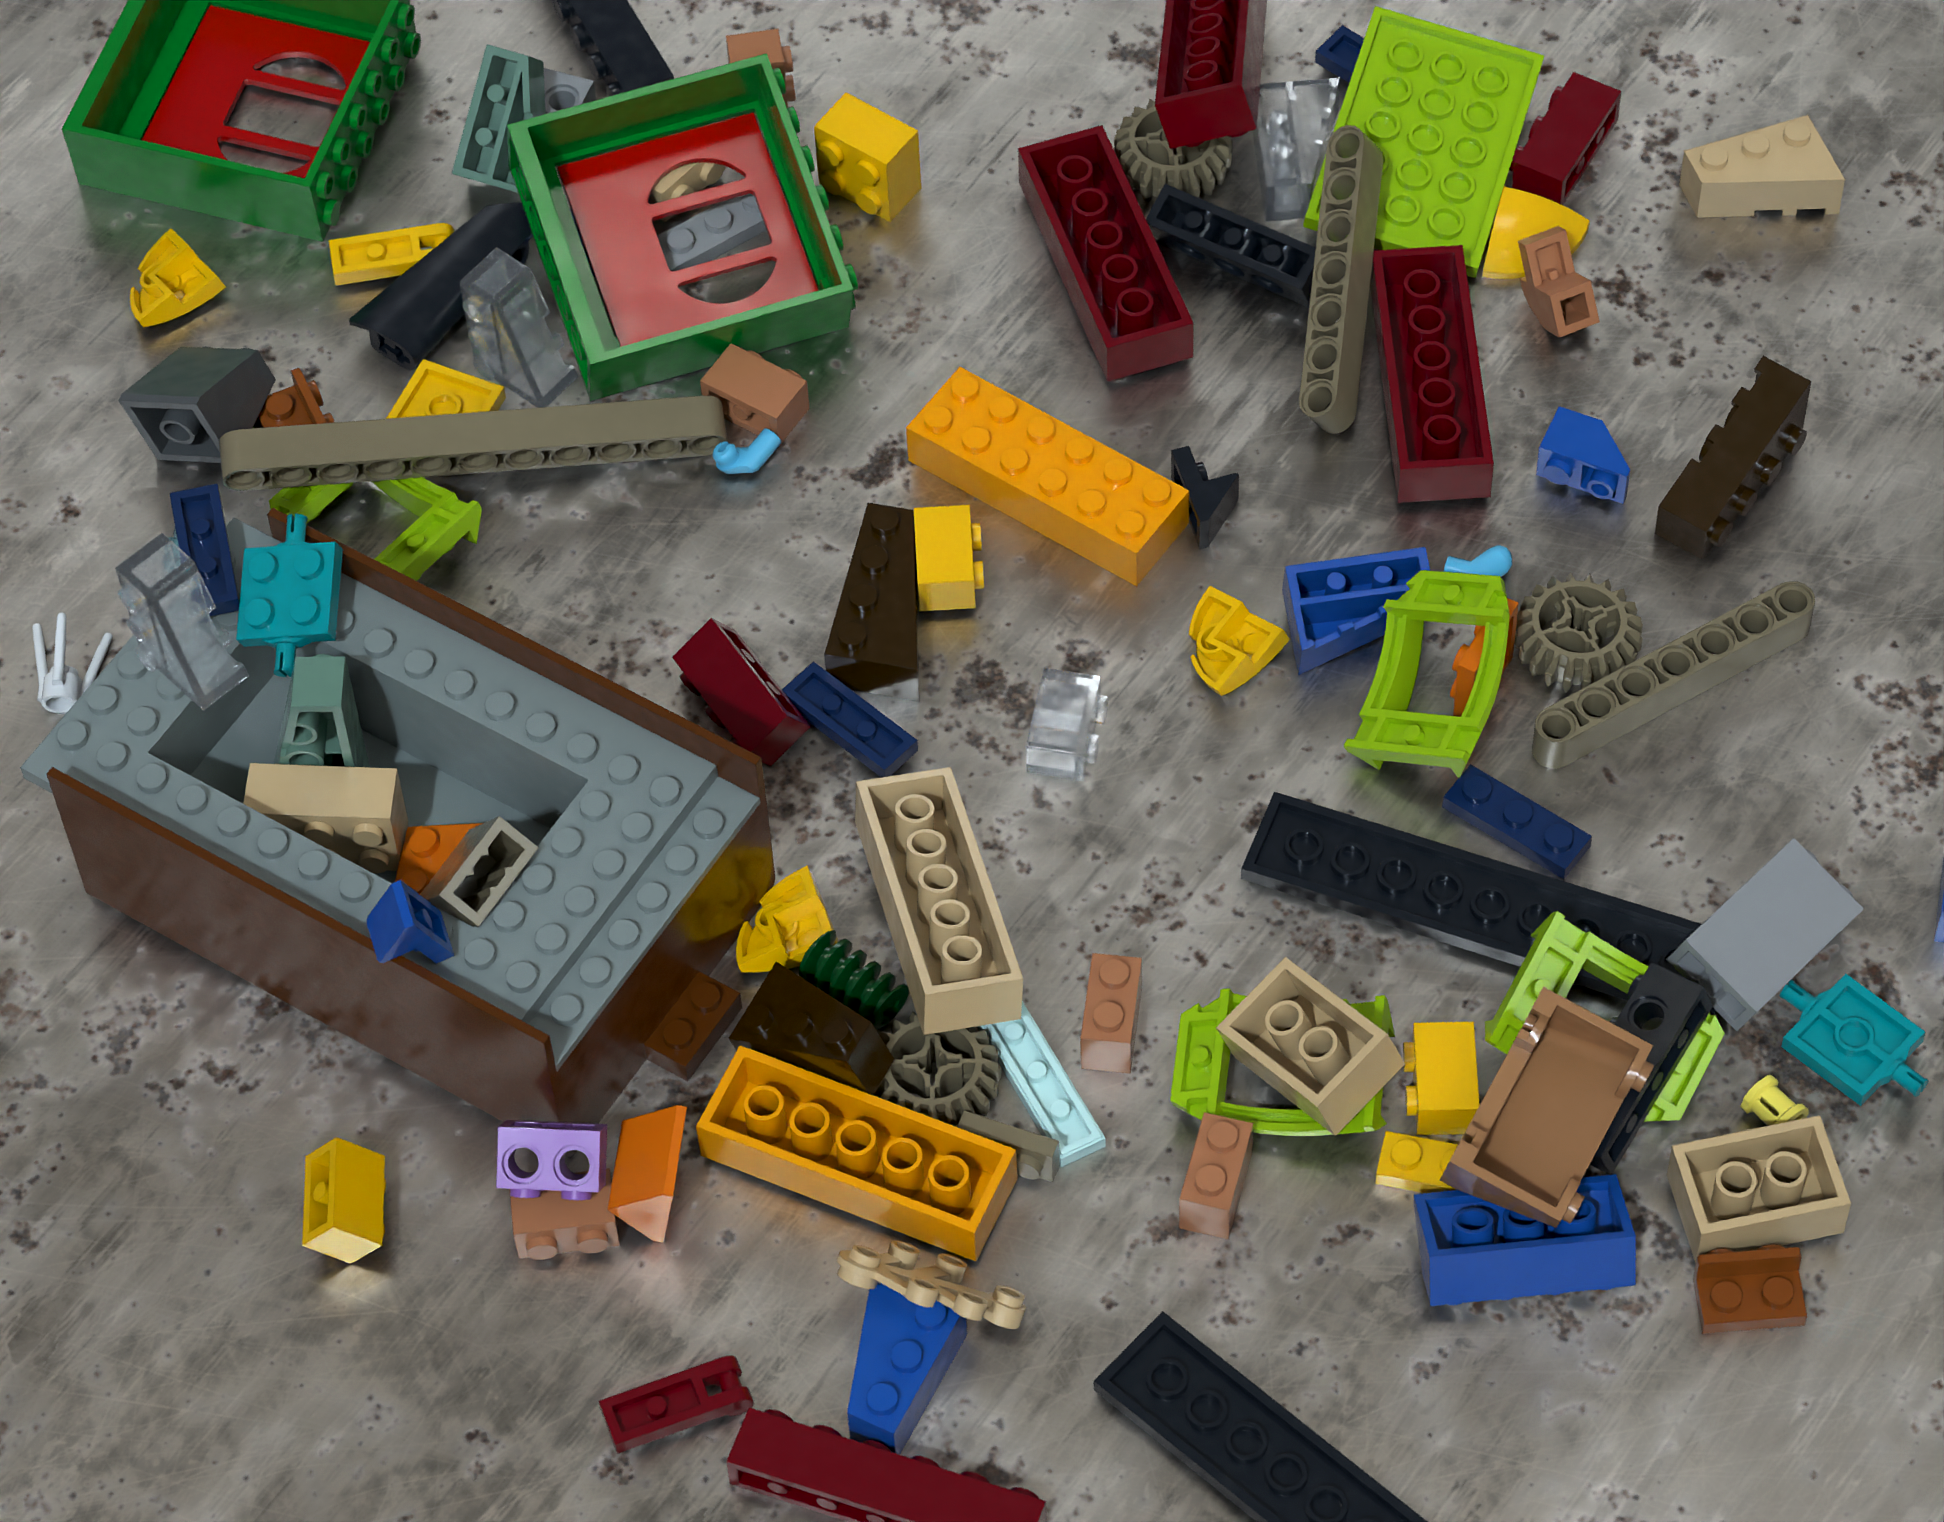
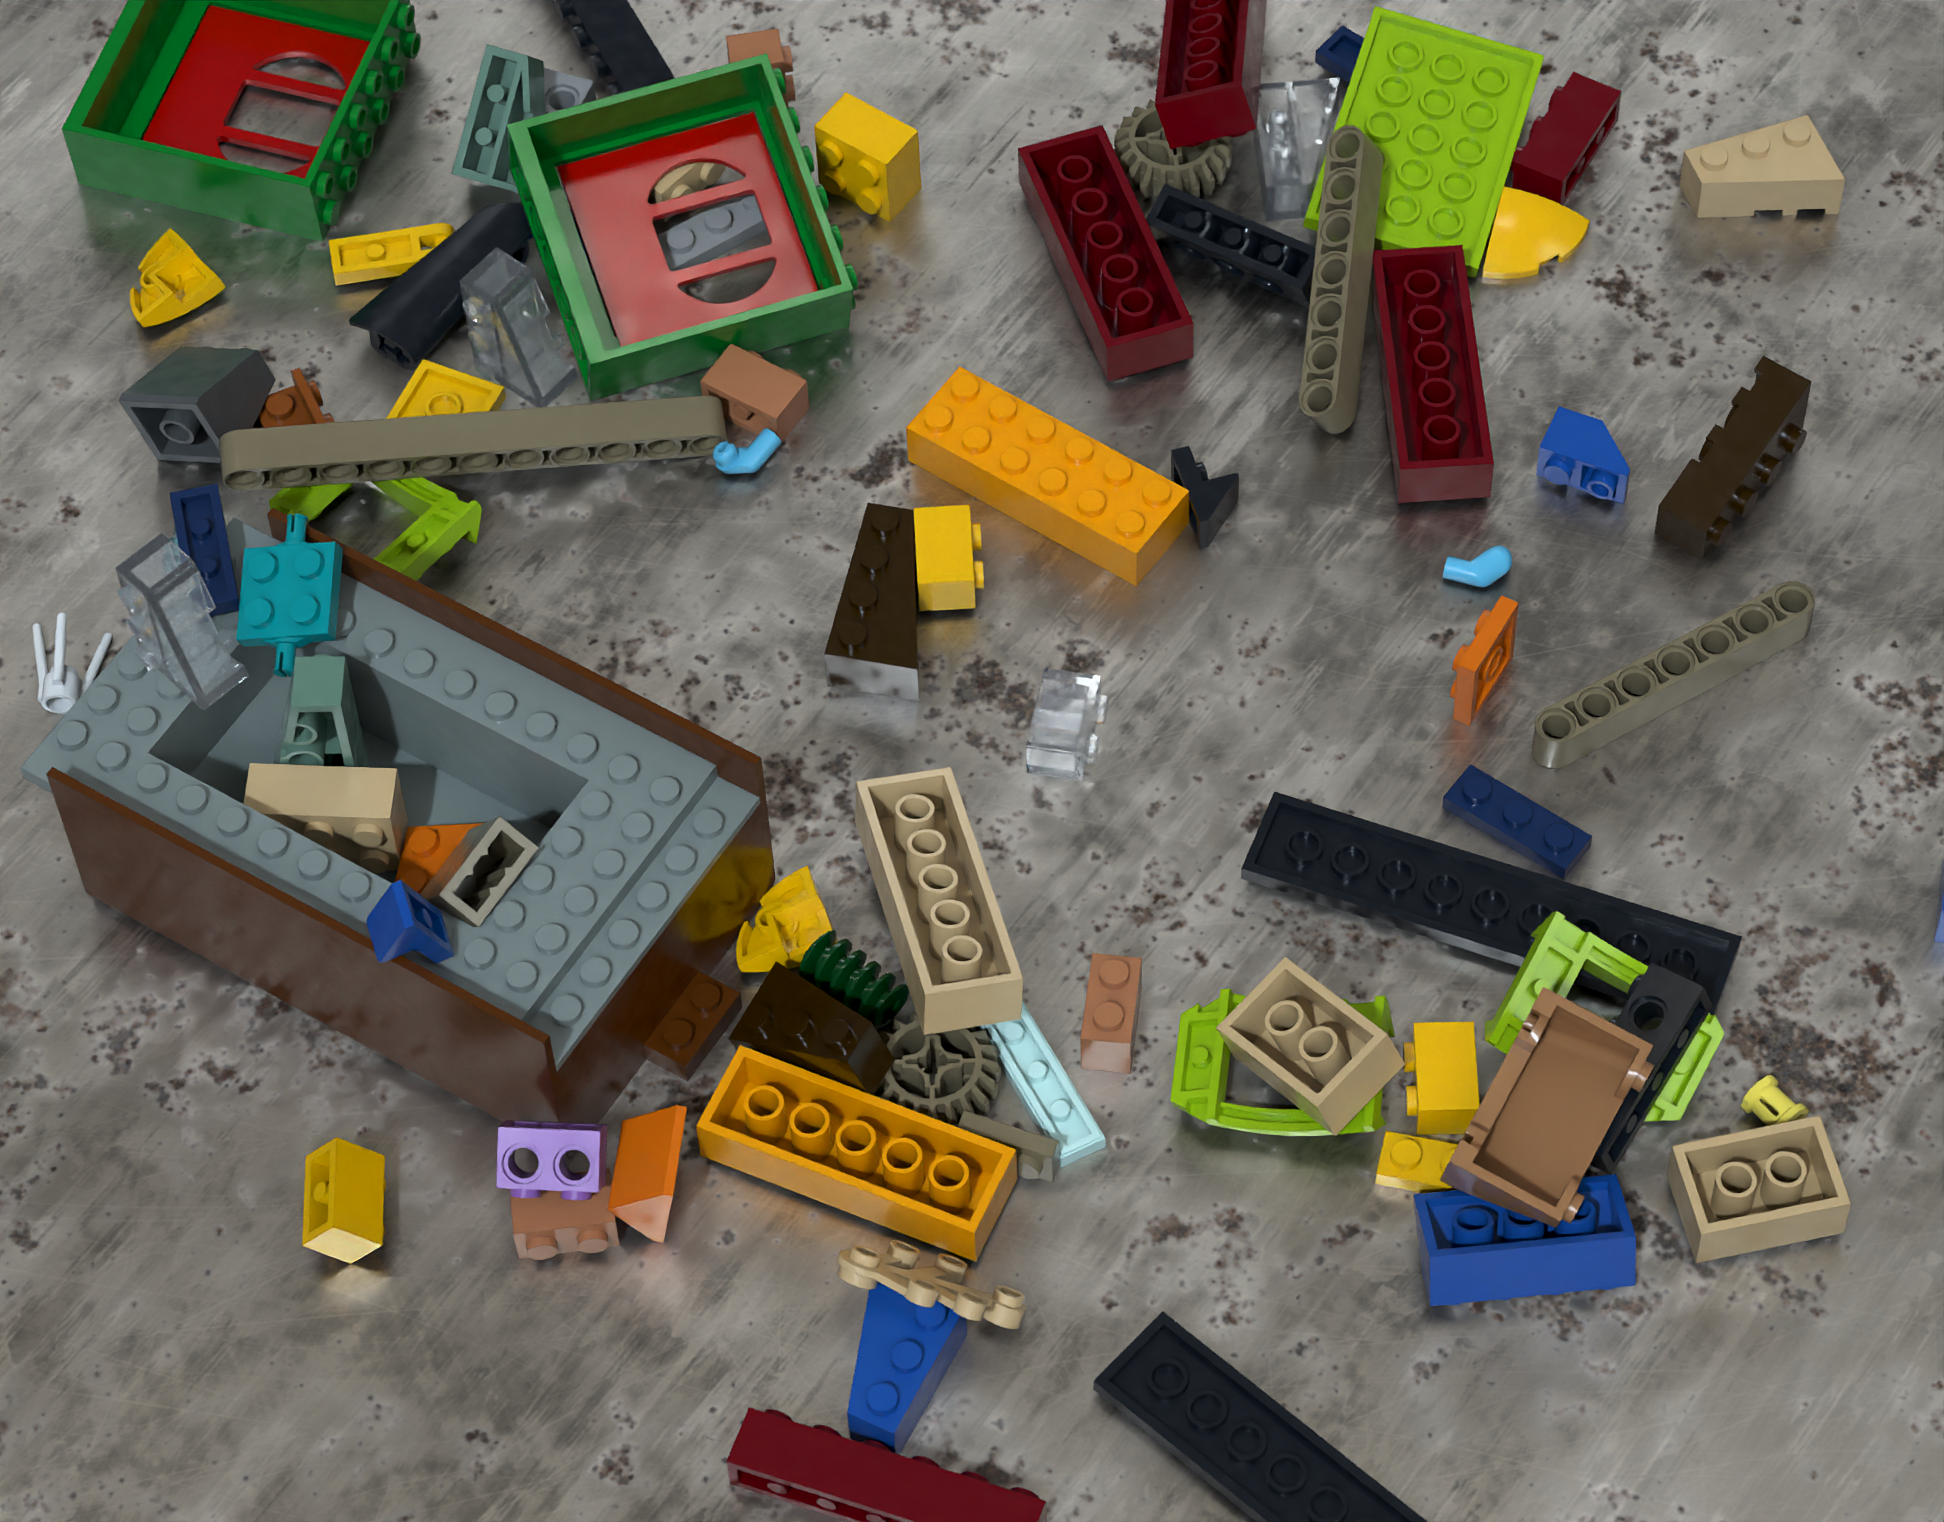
dark red plate [599,1356,754,1454] -> none
dark red brick [672,618,810,766] -> none
dark blue plate [782,661,918,777] -> none
nougat brick [1179,1112,1253,1240] -> none
yellow brick [1189,586,1290,696] -> none
blue wedge [1282,547,1430,675] -> none
lime wedge [1343,570,1510,778] -> none
dark tan gear [1514,572,1643,693] -> none
nougat brick [1518,226,1600,338] -> none
light grey brick [1666,838,1864,1031] -> none
dark orange bracket [1693,1244,1807,1334] -> none
teal plate [1780,974,1929,1106] -> none

